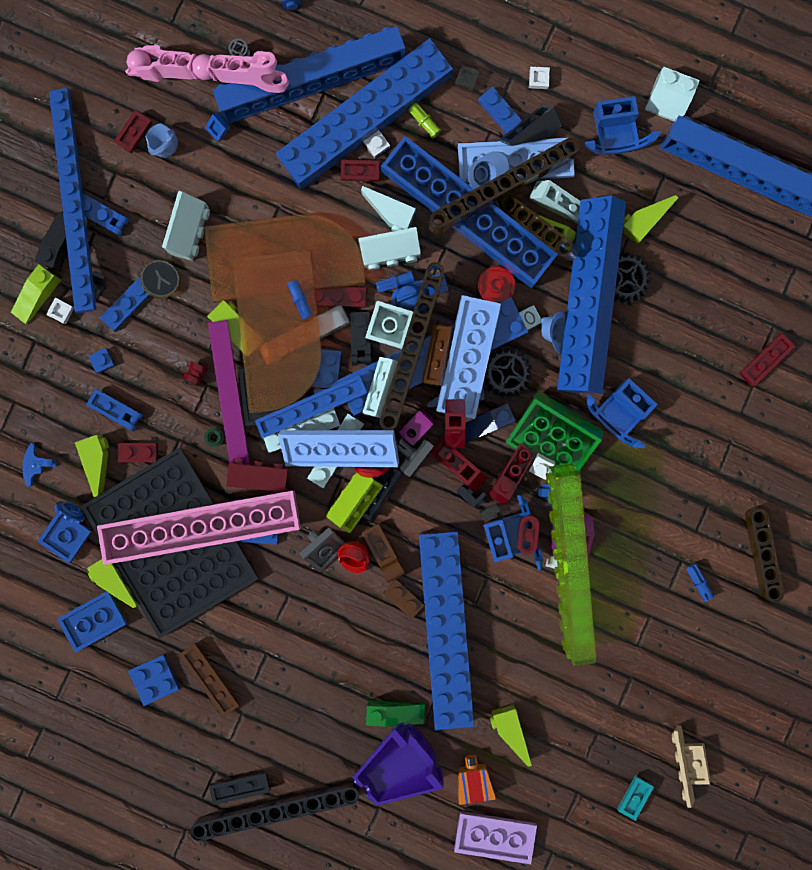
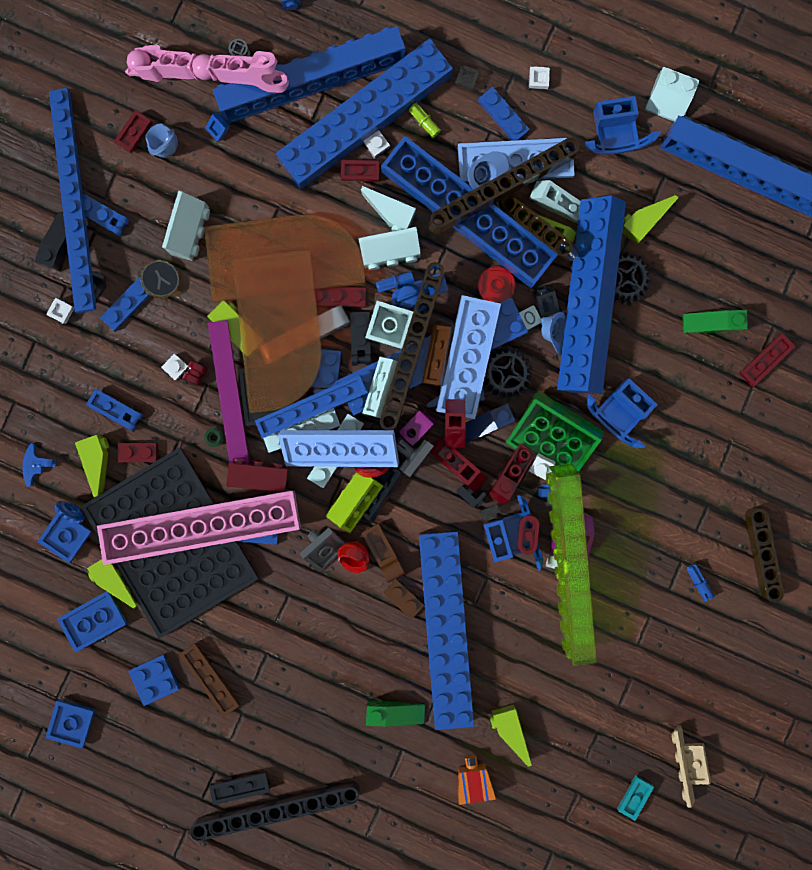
lime slope [11,264,62,324] -> none
blue plate [89,348,115,374] -> none
blue axle [287,280,312,319] -> none
dark purple cone [352,722,444,806] -> none
lavender plate [454,811,537,864] -> none
black slope [500,104,562,146] -> none
none -> blue plate [45,699,95,749]
none -> white plate [161,354,189,381]
none -> black bracket [532,285,560,318]
none -> green slope [683,310,747,333]

